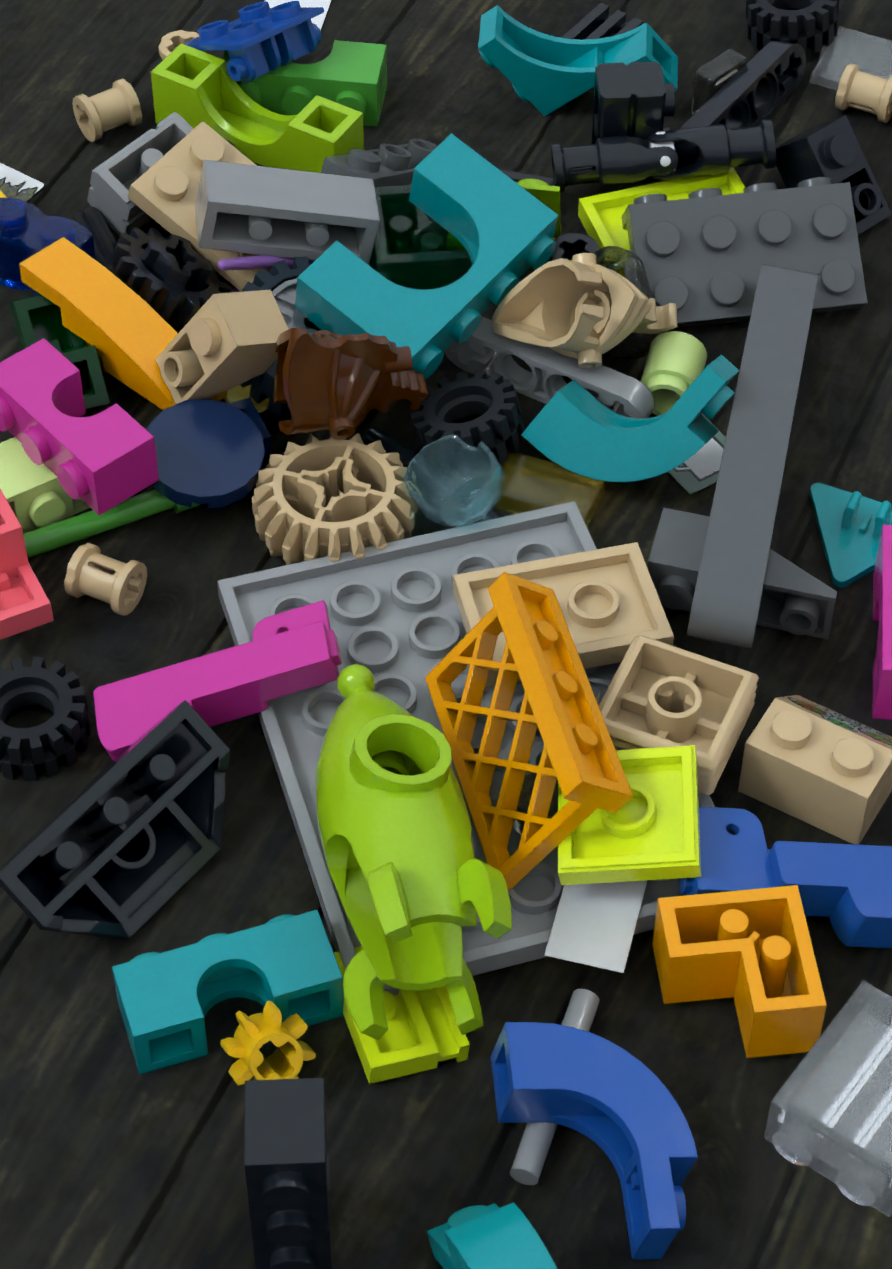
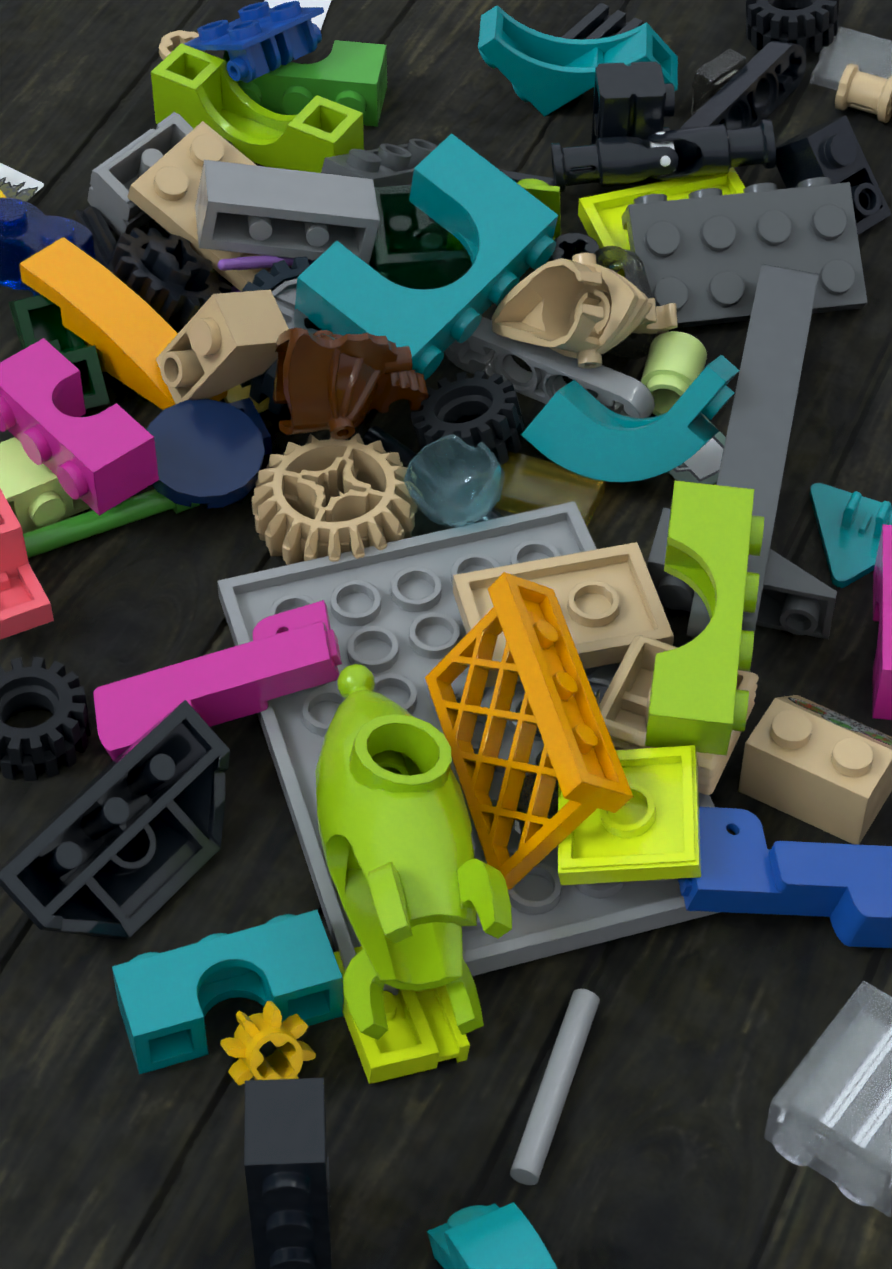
tan bush [64,543,147,616] -> none
tan bush [72,78,142,142] -> none
blue arch [490,1022,698,1260] -> none
white sticker [544,880,648,973] -> none
light orange brick [653,885,827,1058] -> none
none -> lime arch [645,480,764,756]

